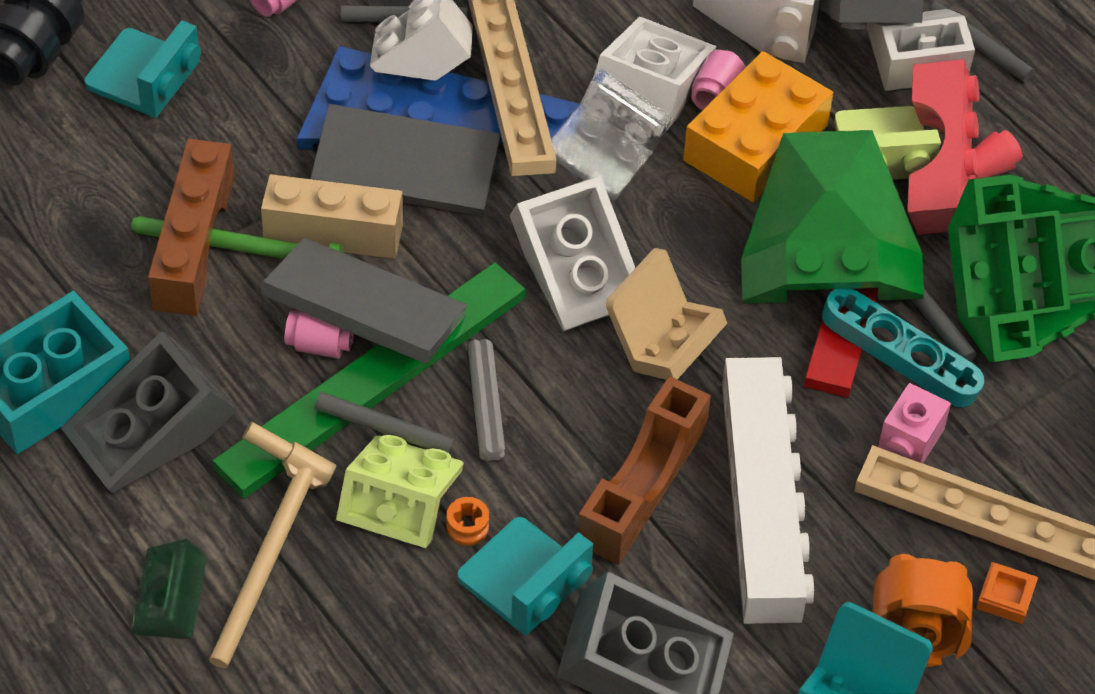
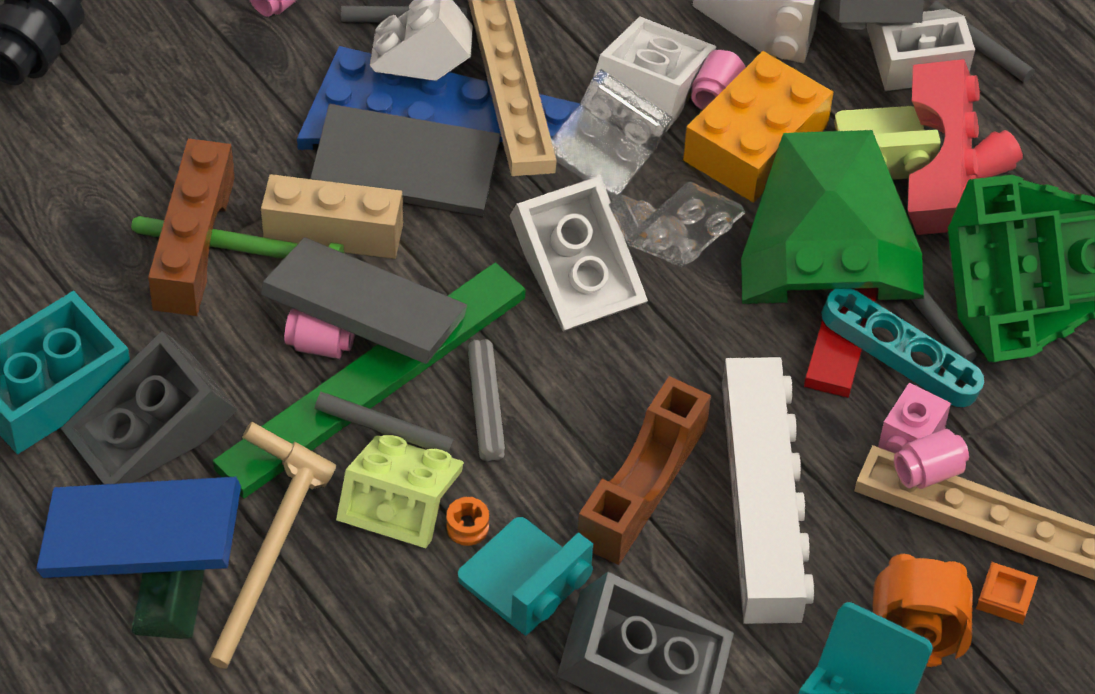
teal bracket [85,20,201,118] -> none
tan bracket [606,248,727,380] -> none
none -> blue tile [37,477,241,578]
none -> clear bracket [609,182,745,268]
none -> bright pink brick [894,429,969,489]

